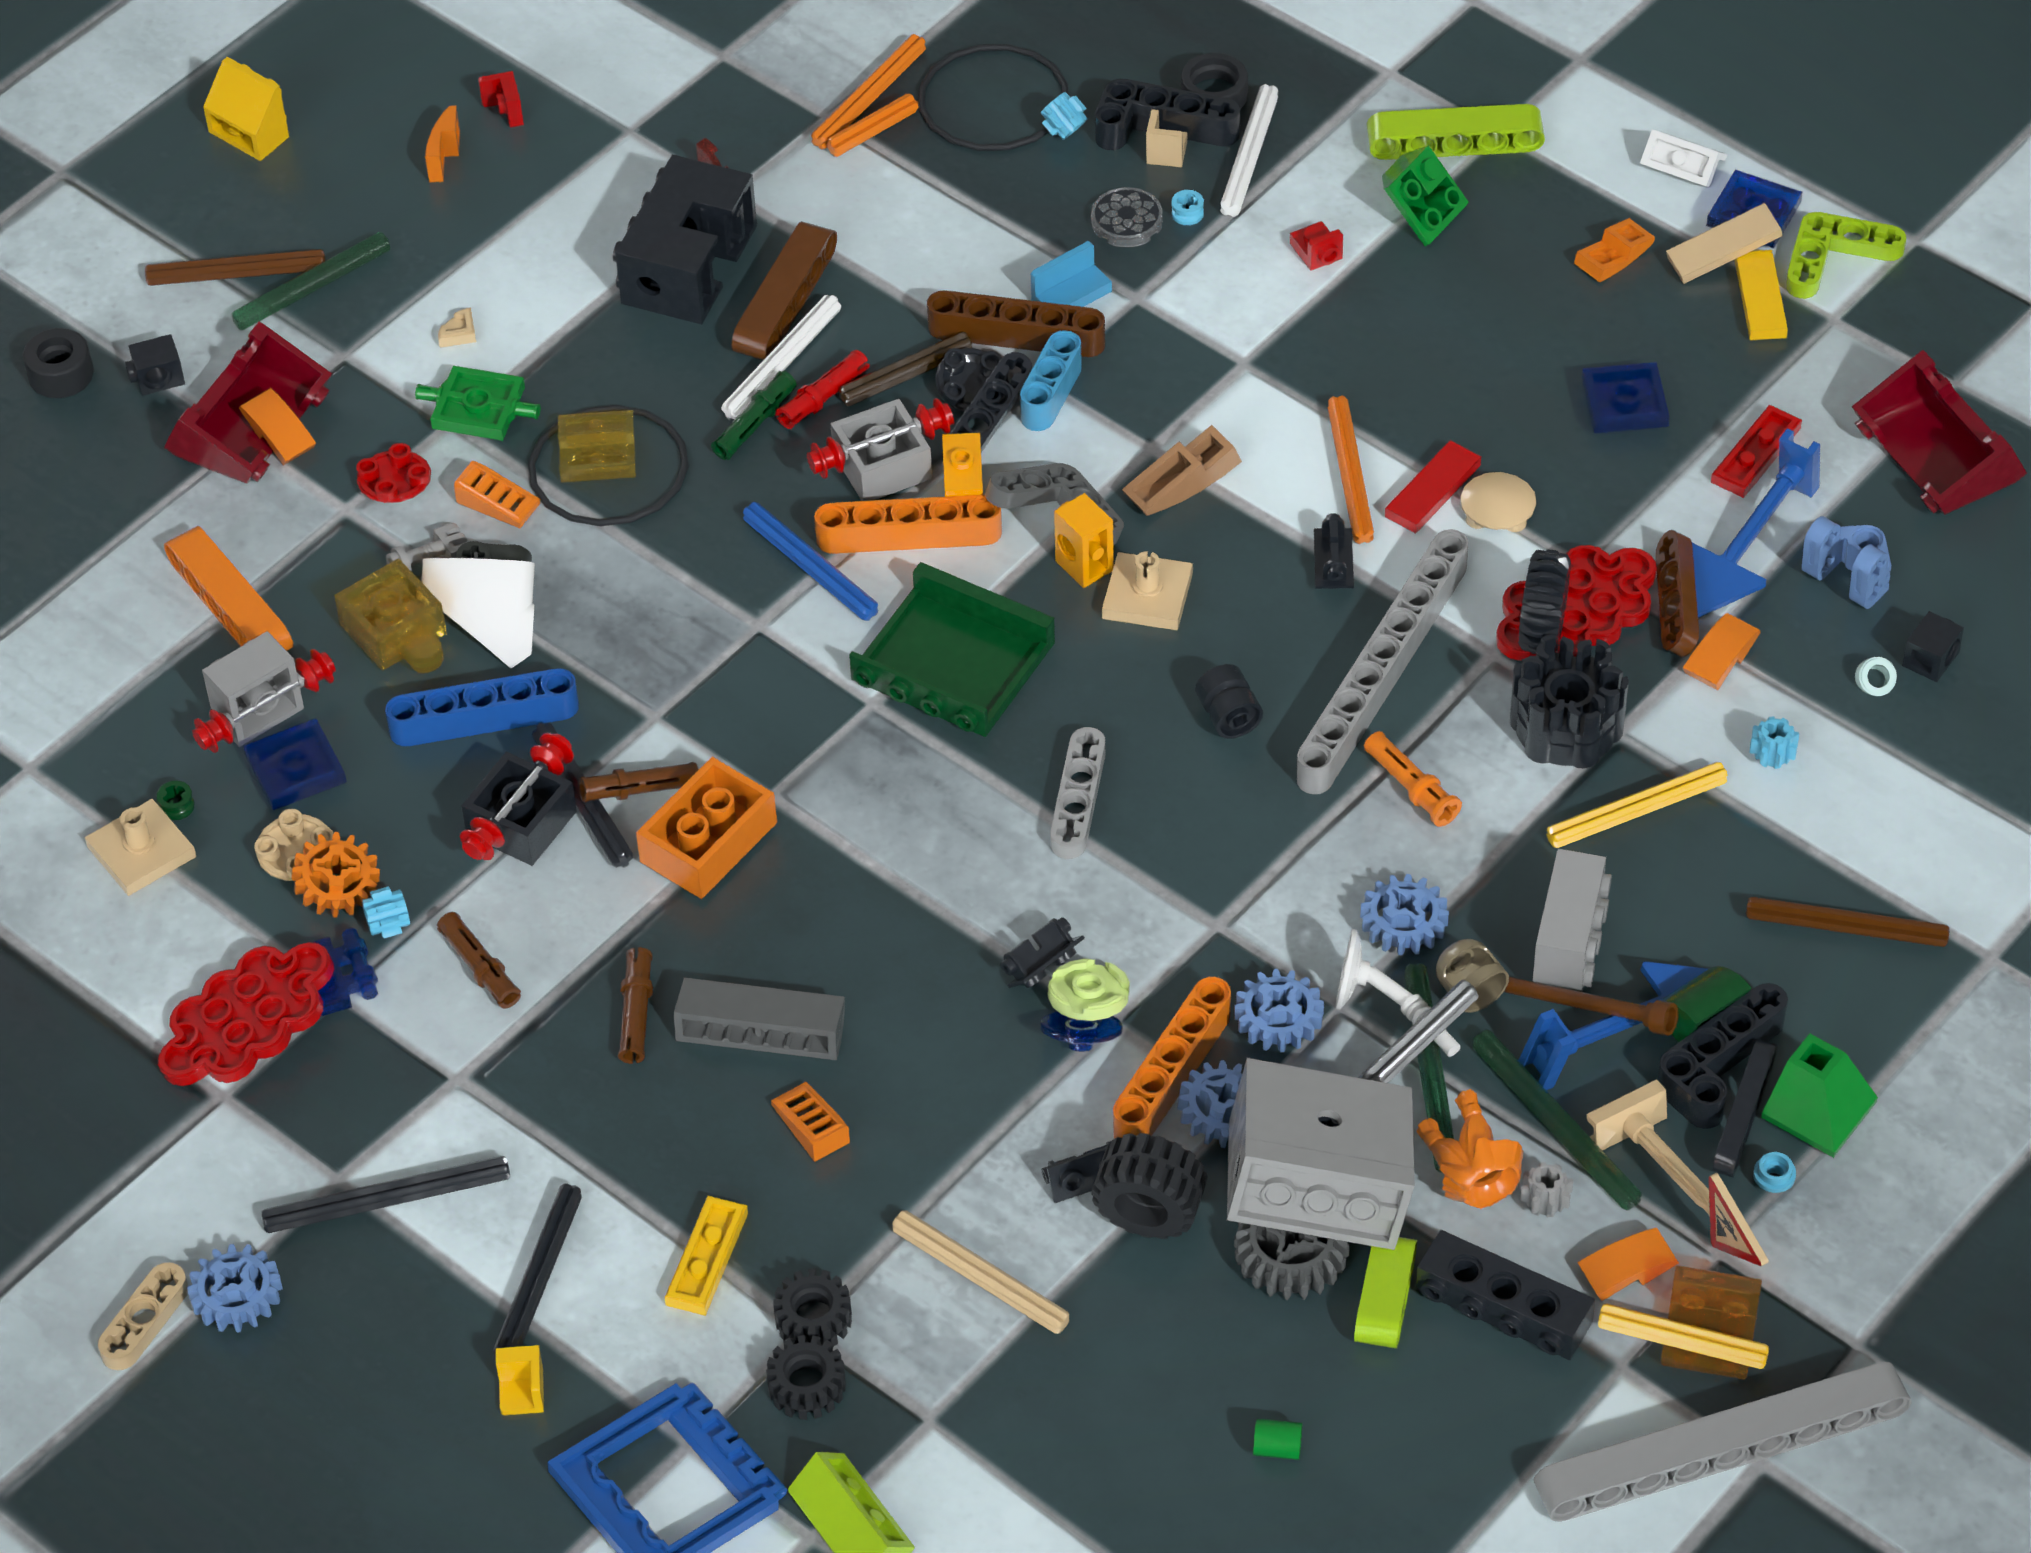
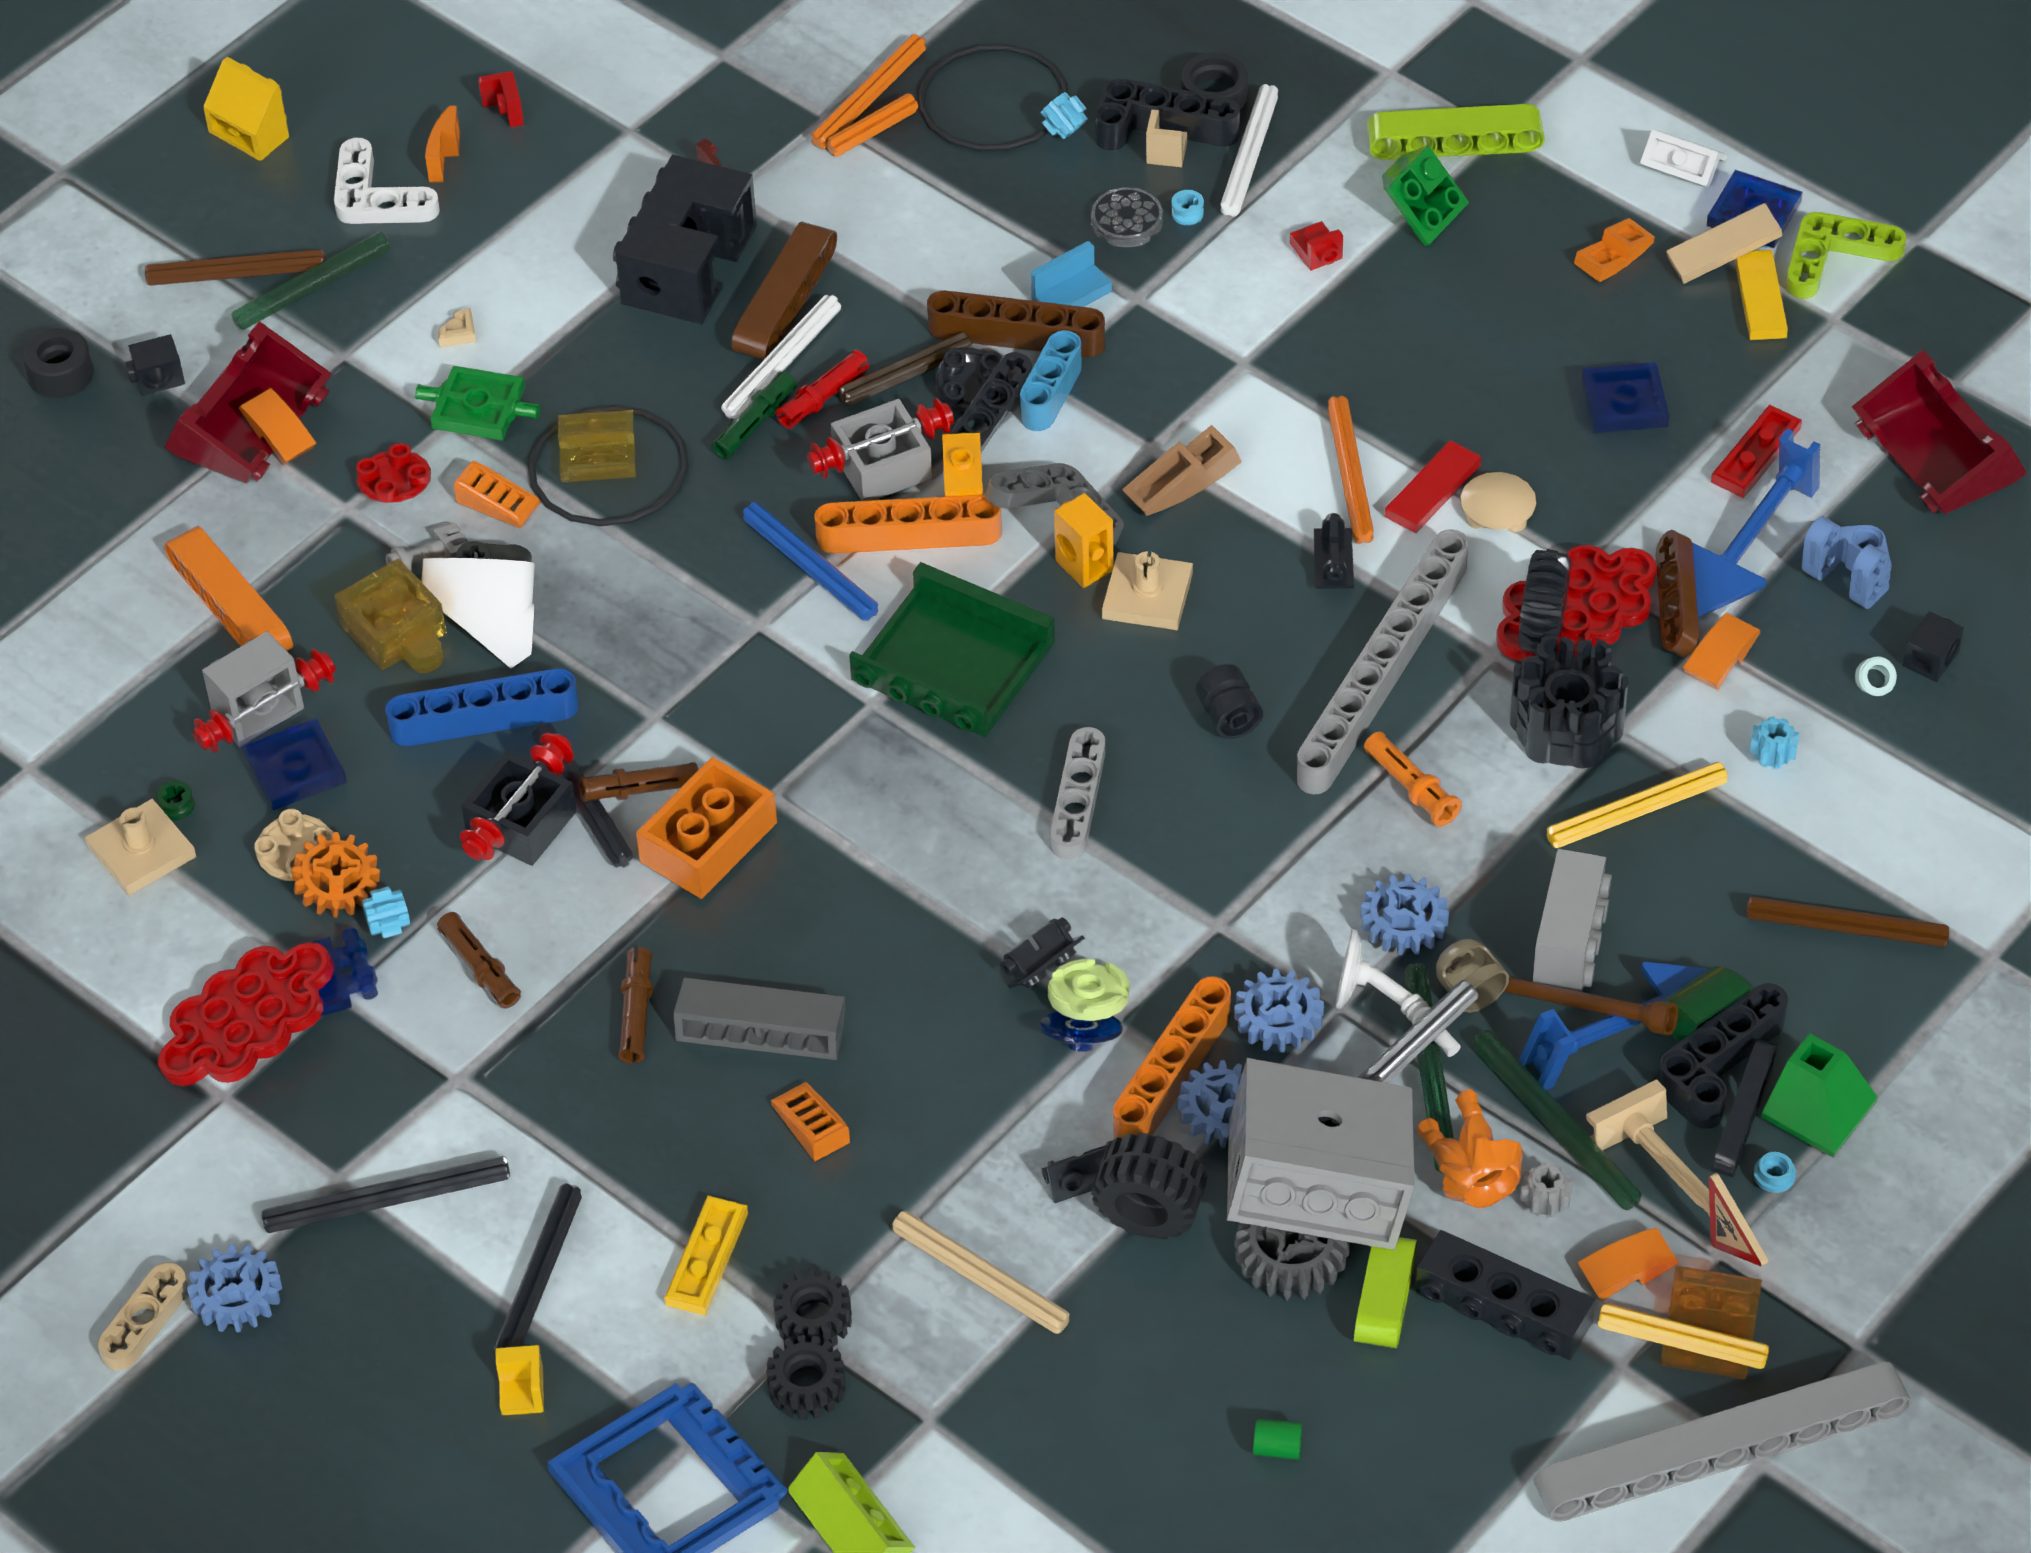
none -> white beam [334,138,440,224]

